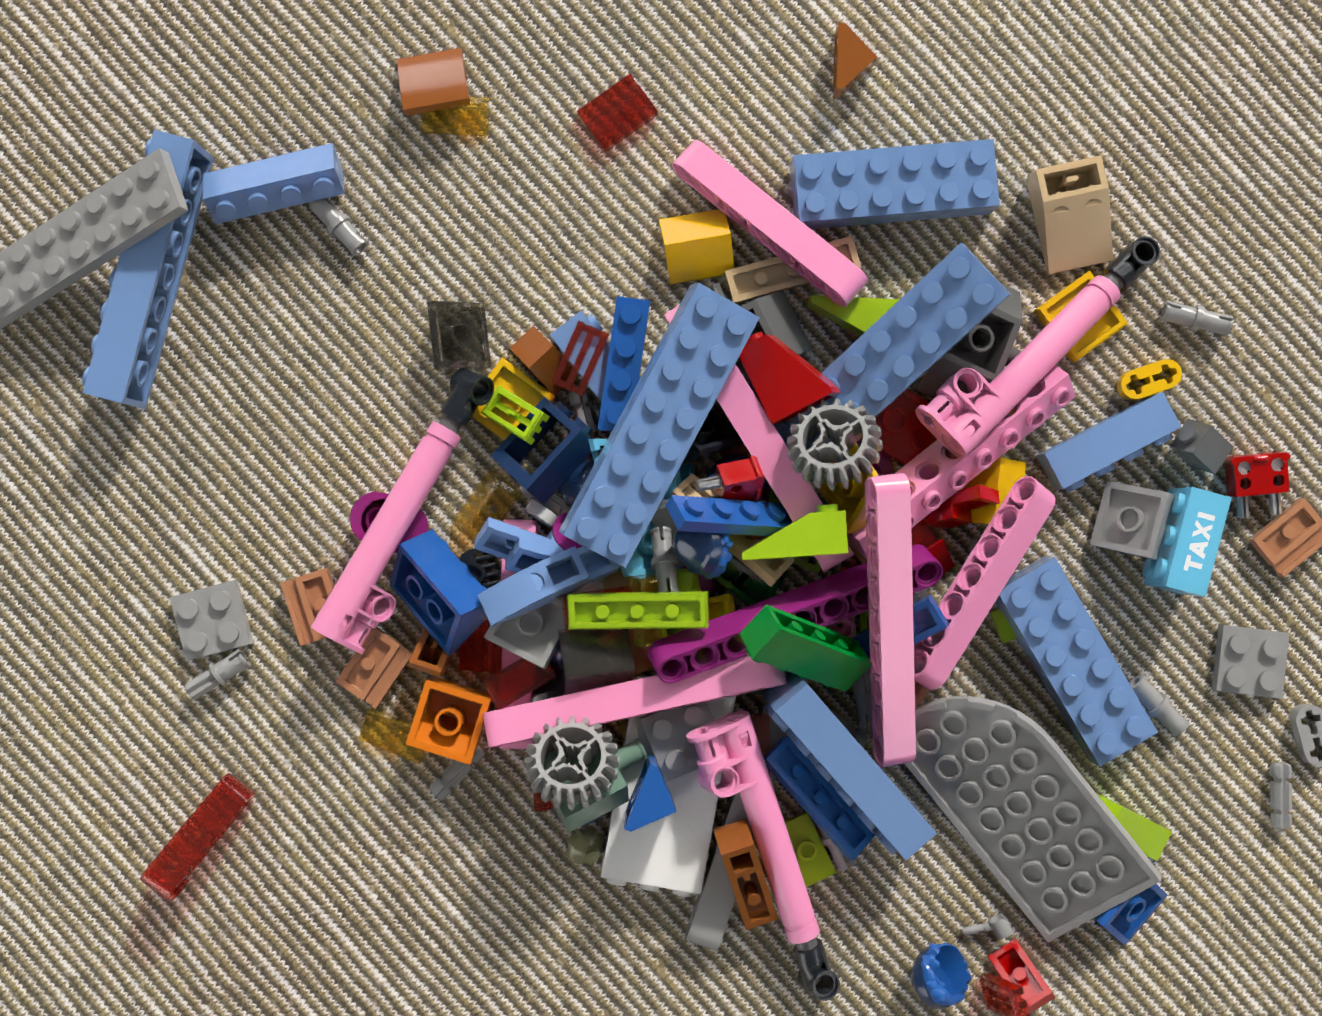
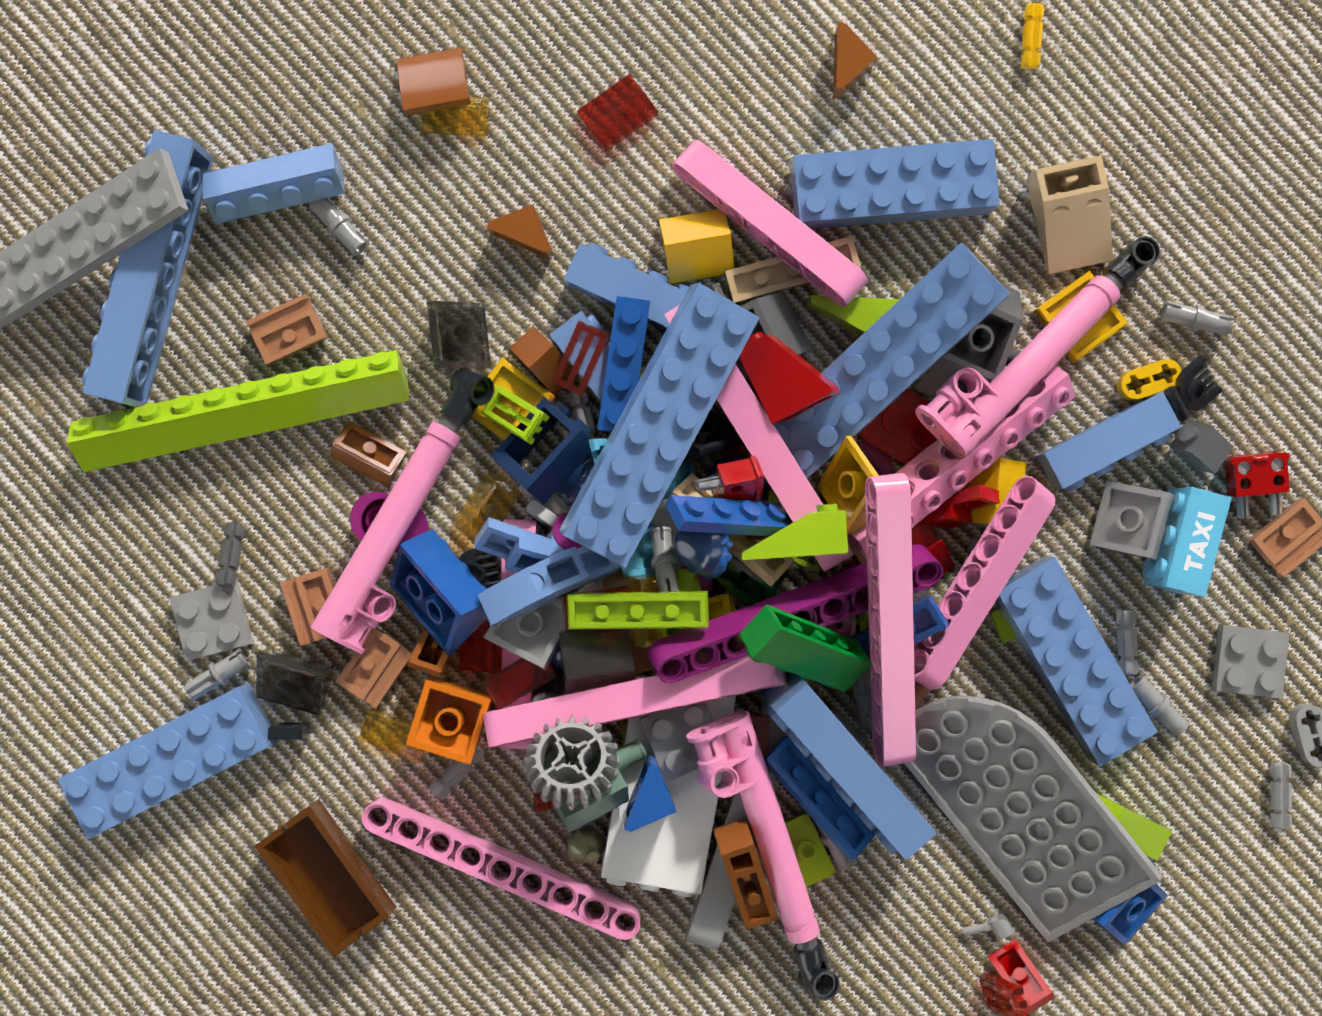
clear red beam [140,773,255,902] -> none
light grey gear [787,397,883,491] -> none
blue hair [911,943,972,1009] -> none
none -> medium blue brick [57,683,280,840]
none -> lime brick [67,350,409,473]
none -> dark grey axle [215,522,245,588]
none -> nougat plate [245,293,329,366]
none -> reddish brown piece [255,799,396,957]
none -> clear smoke slope [256,648,335,716]
none -> black tile [268,722,310,739]
none -> dark orange slope [331,421,407,487]
none -> bright pink beam [362,797,641,940]
none -> dark orange slope [487,204,553,260]
none -> medium blue brick [563,243,689,331]
none -> yellow axle [1021,3,1044,70]
none -> light grey axle [1116,610,1139,675]
none -> black piece [1164,355,1223,421]

